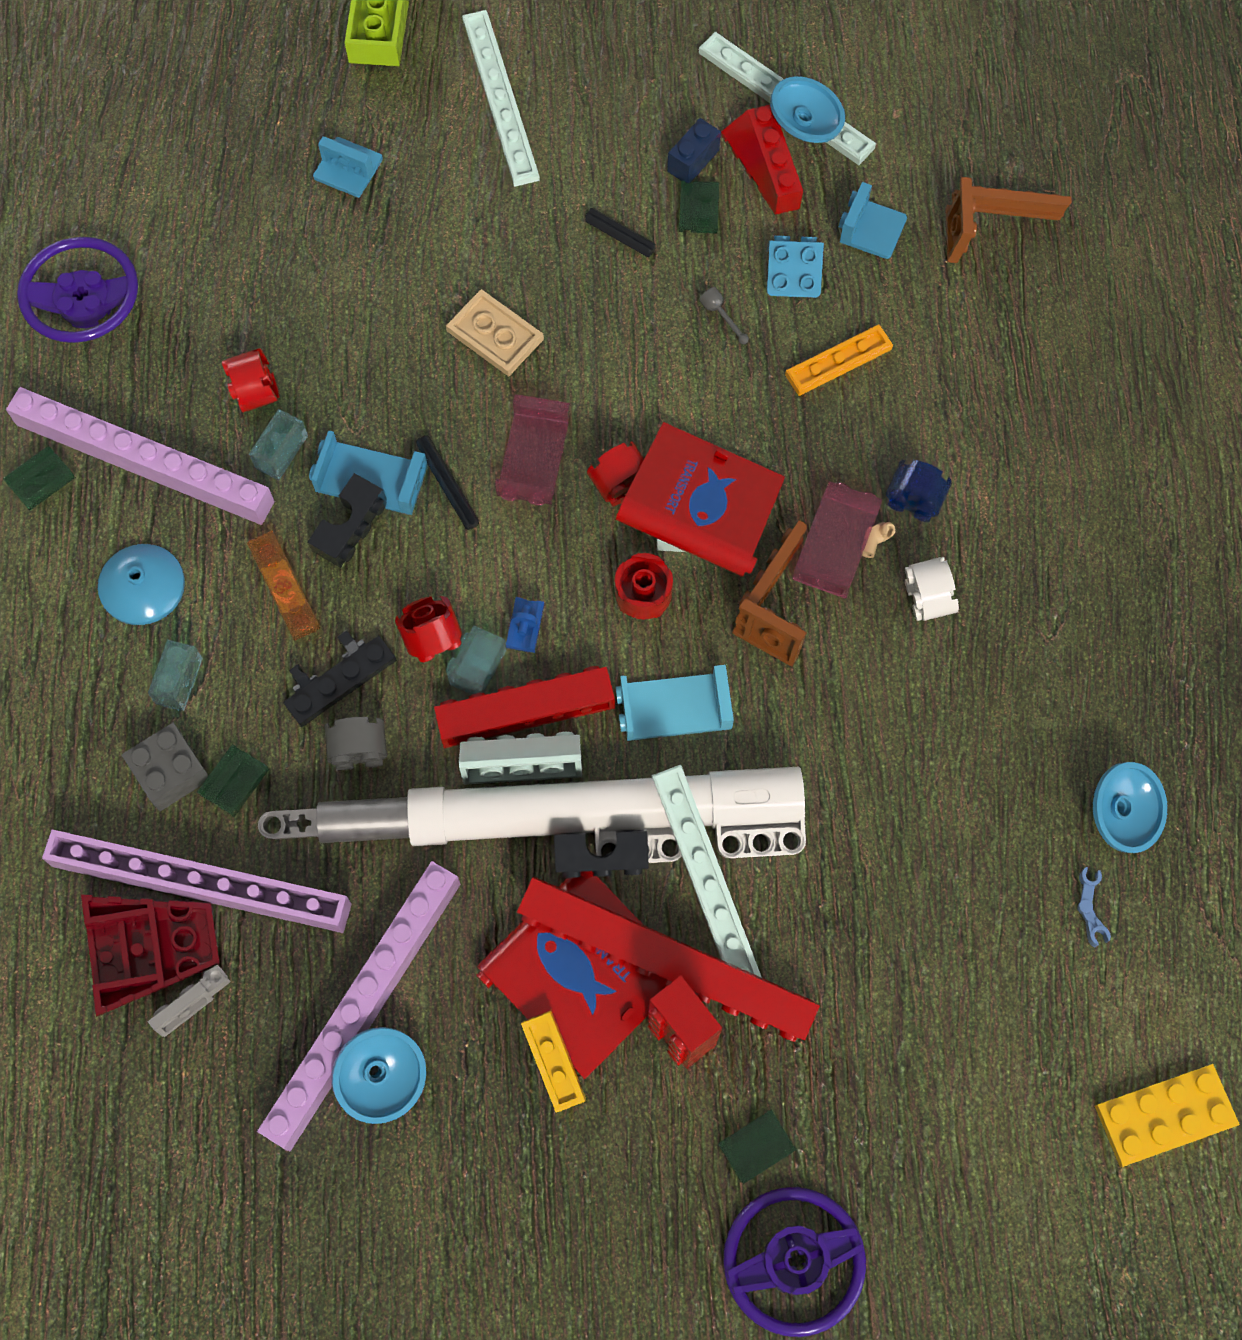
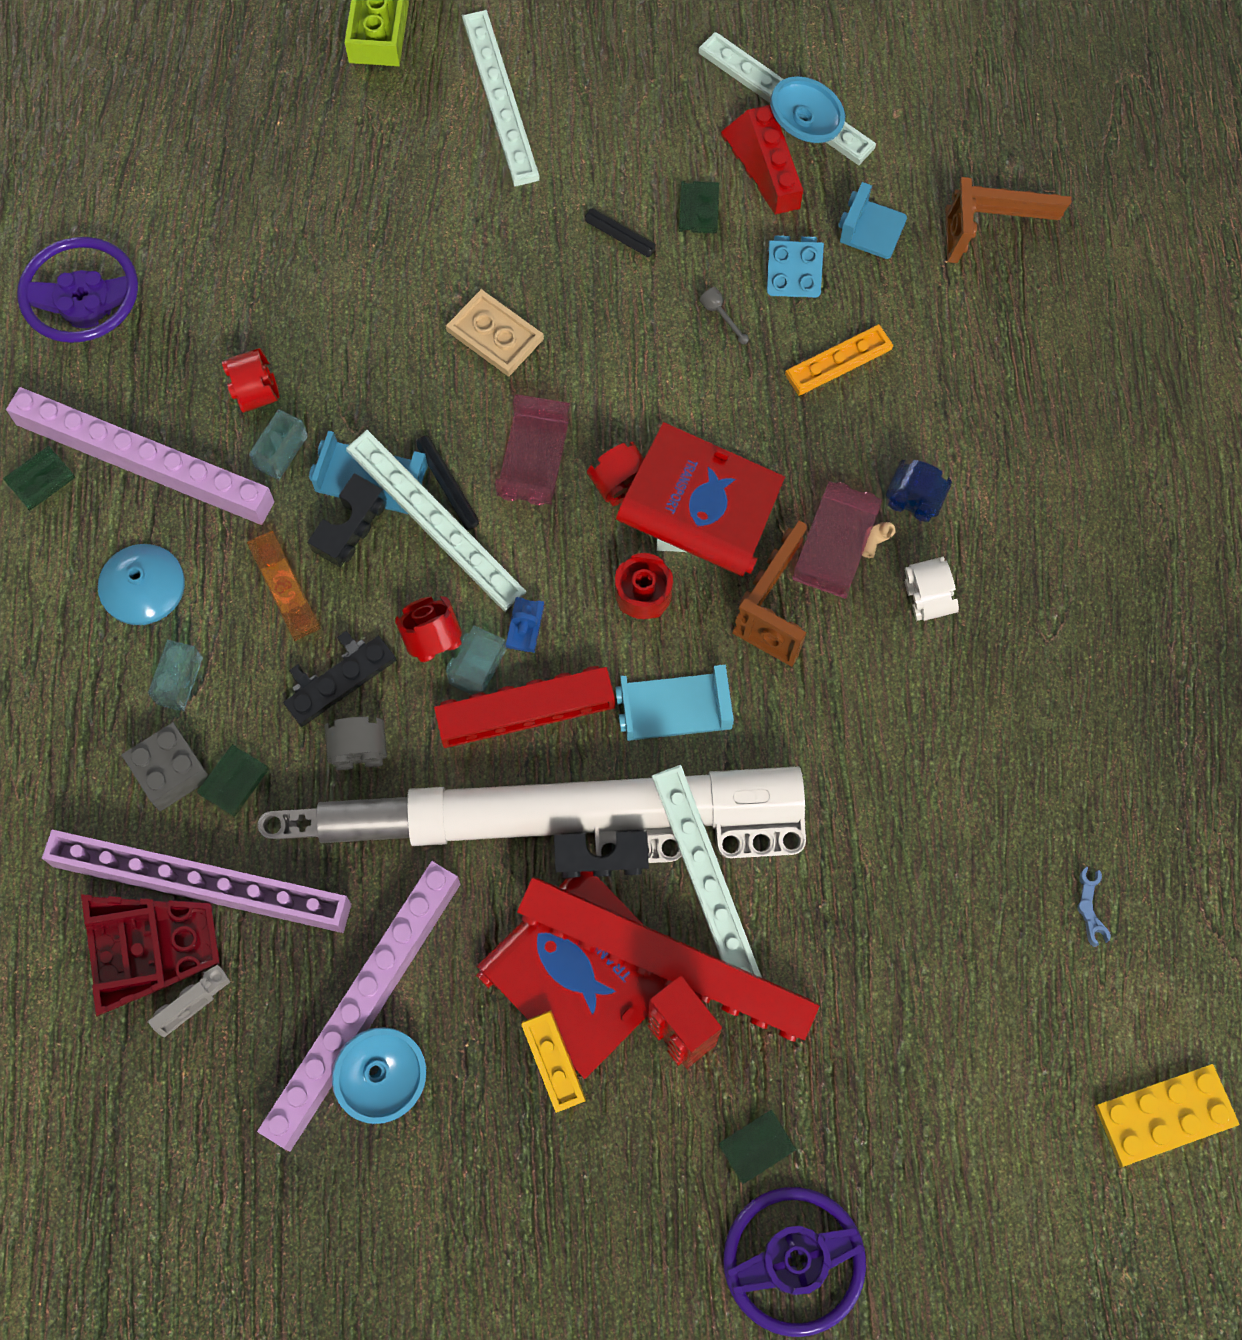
dark azure bracket [313,136,383,198] -> none
light aqua slope [459,732,582,785] -> none
dark blue brick [667,118,721,185] -> none
dark azure dish [1093,762,1167,853] -> none
none -> light aqua tile [346,430,526,612]

